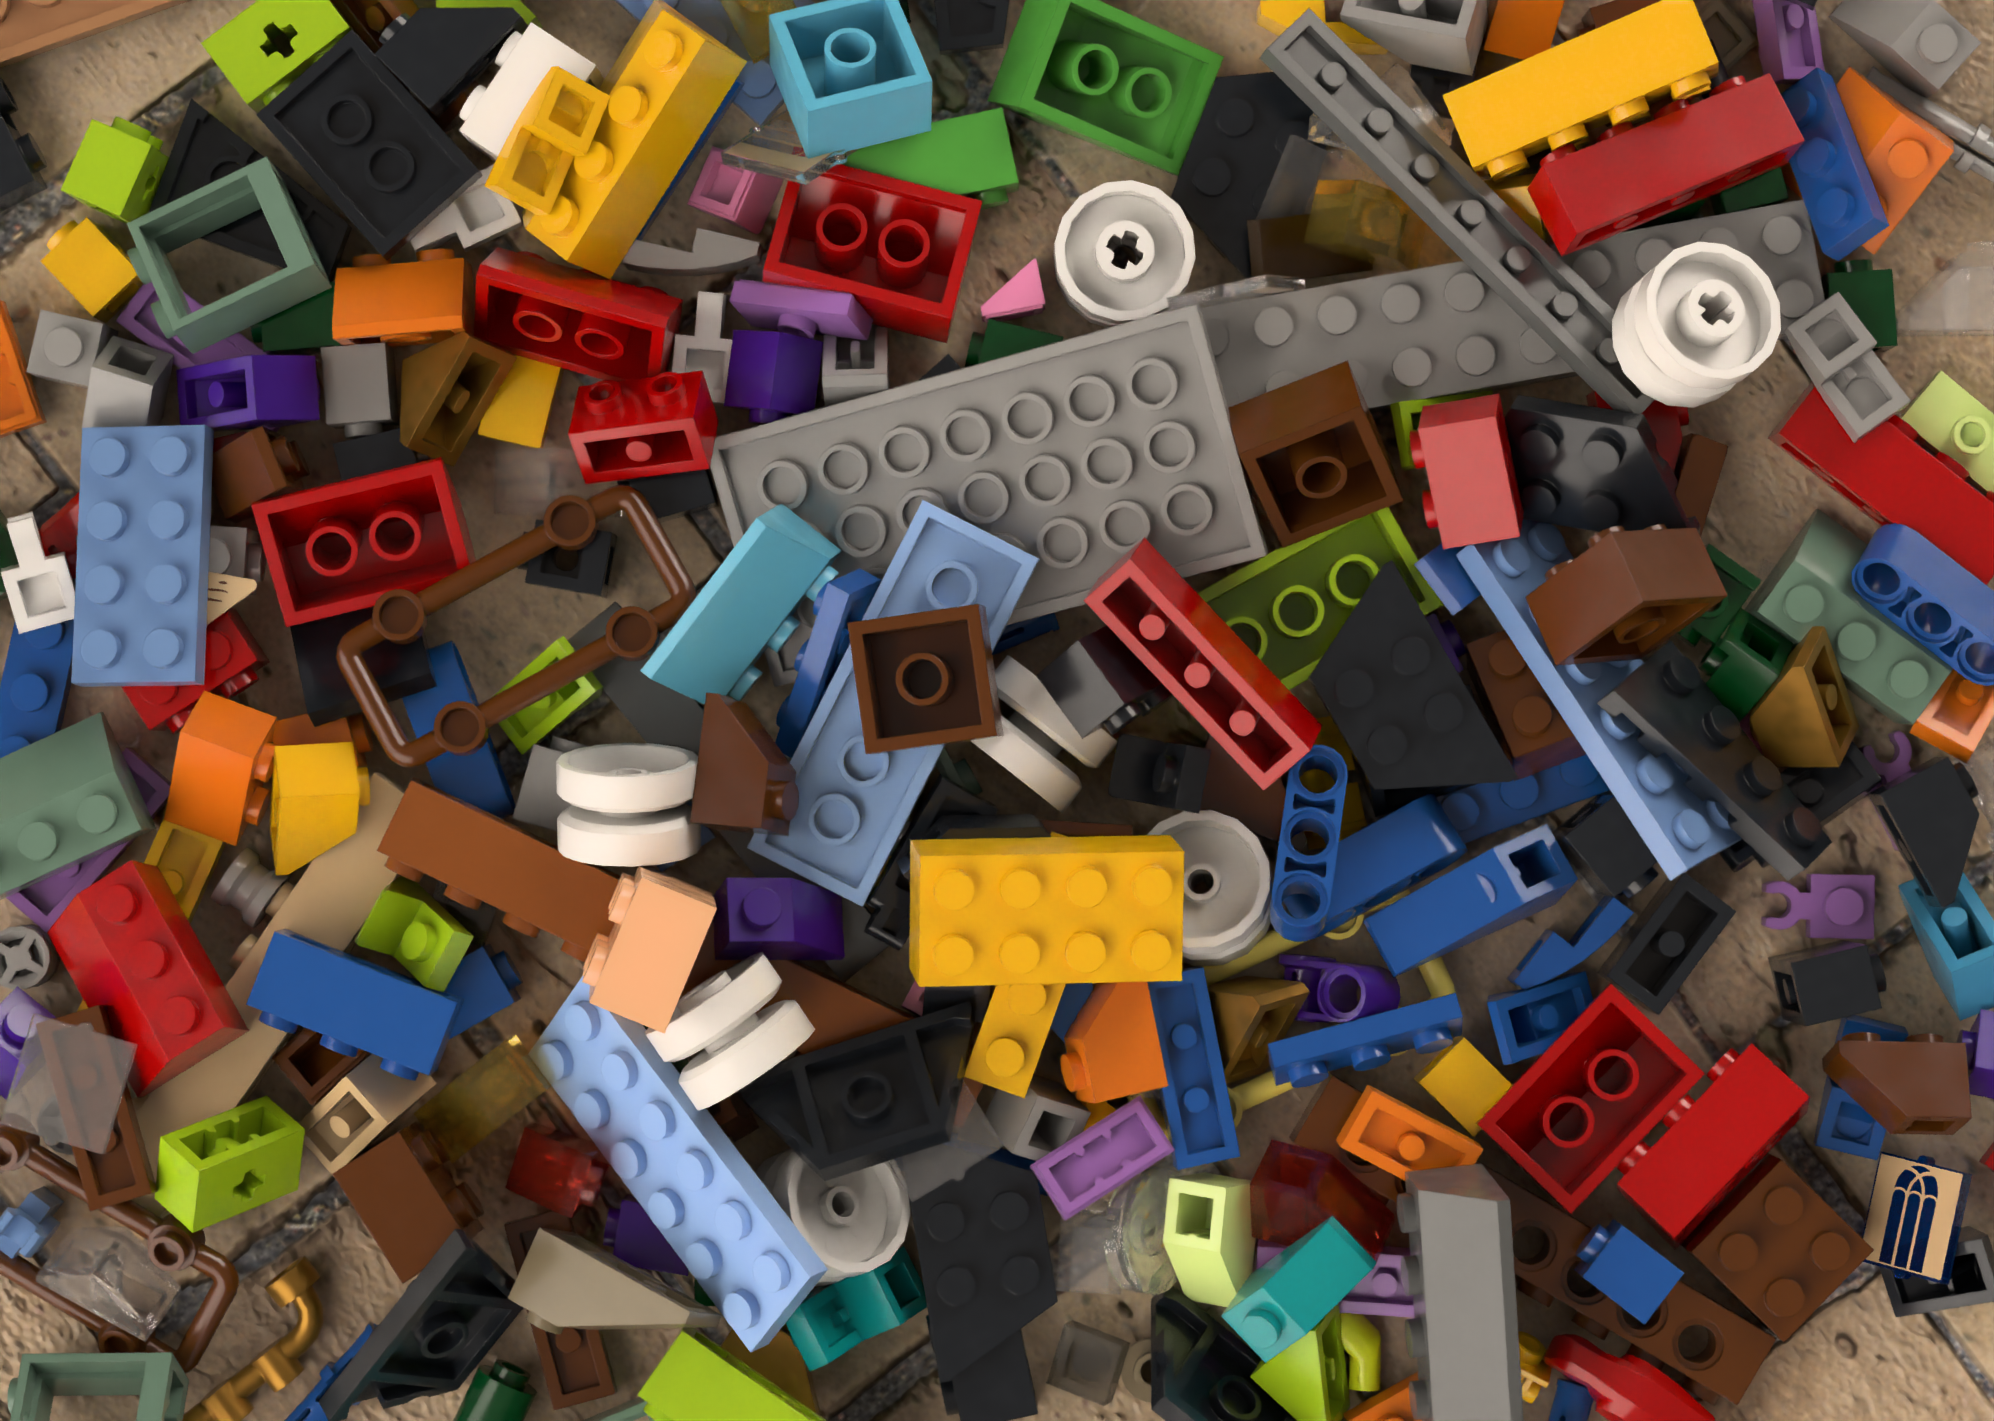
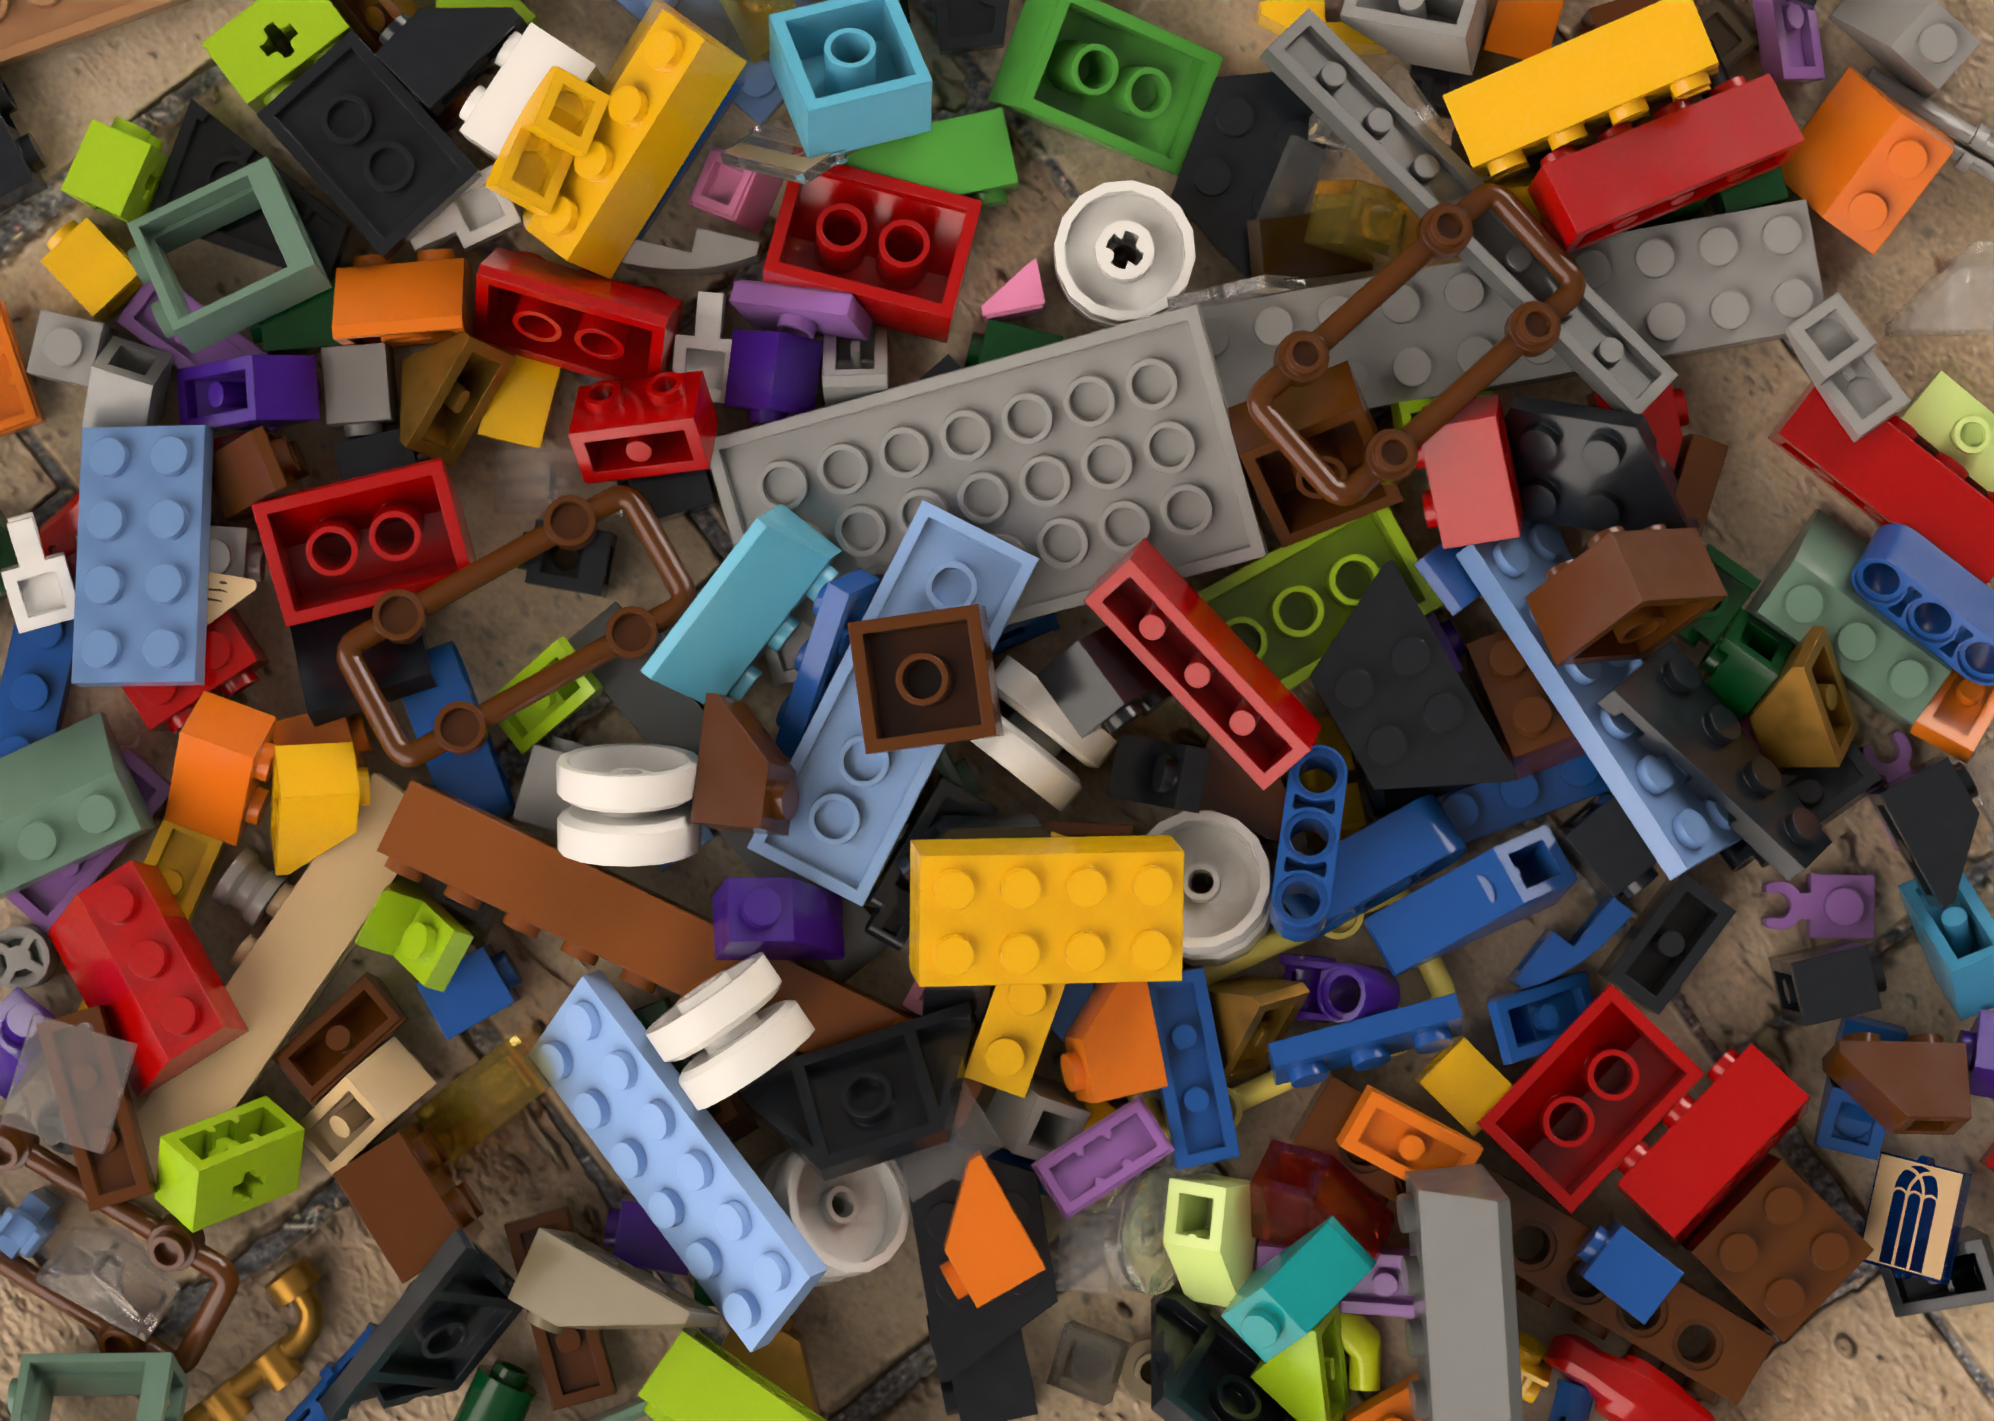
blue brick [246,929,465,1081] -> none
clear red slope [505,1122,610,1218] -> none
light nougat brick [582,866,717,1034] -> none
teal brick [786,1246,927,1371] -> none
white wheel [1612,242,1781,408] -> none
blue plate [1781,67,1889,261] -> none
dark green brick [1821,259,1898,352] -> none
none -> orange slope [939,1149,1046,1308]
none -> reddish brown bar [1247,183,1586,506]

